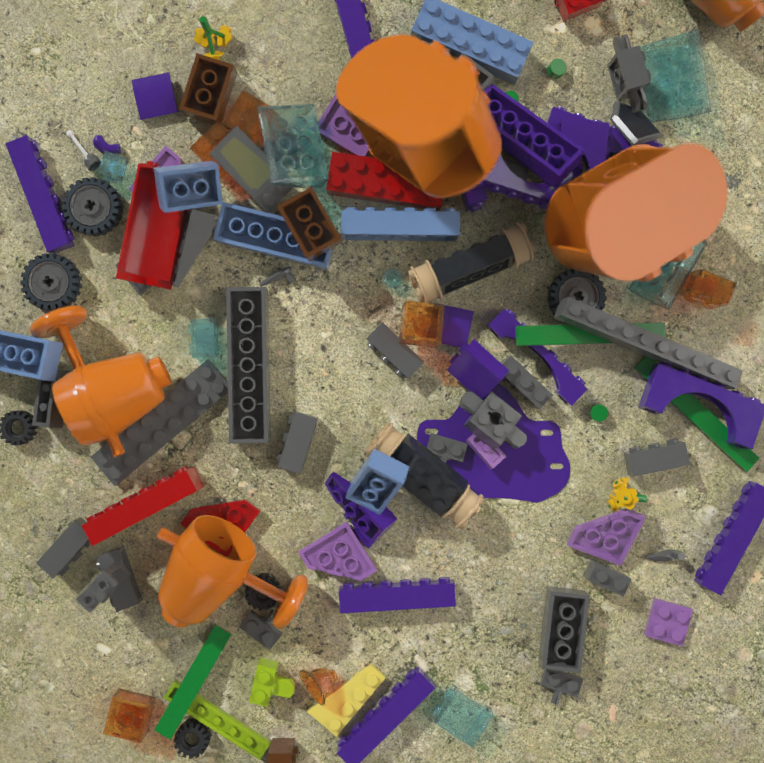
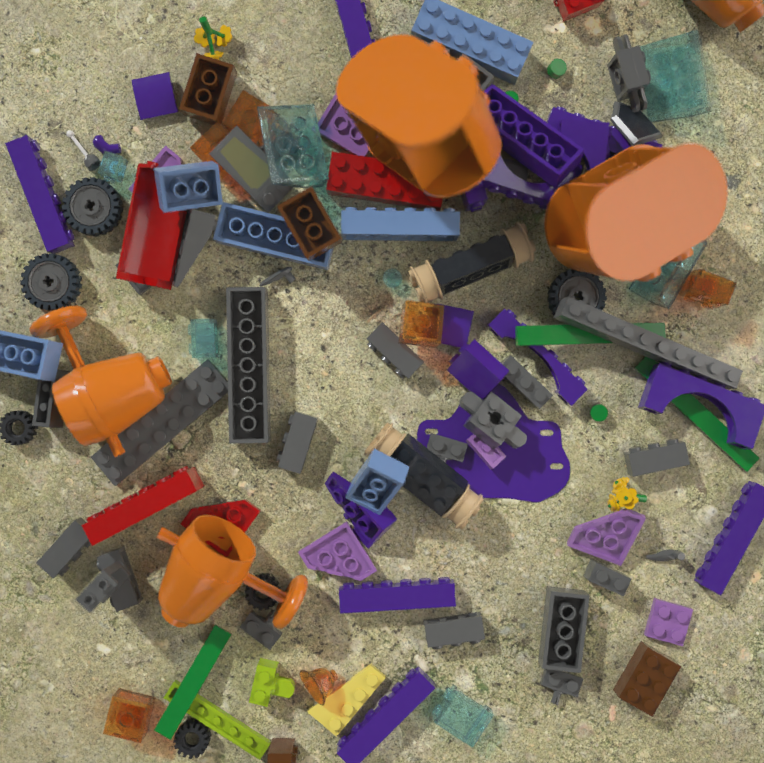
none -> dark grey brick [424,612,485,649]
none -> reddish brown brick [613,641,681,717]

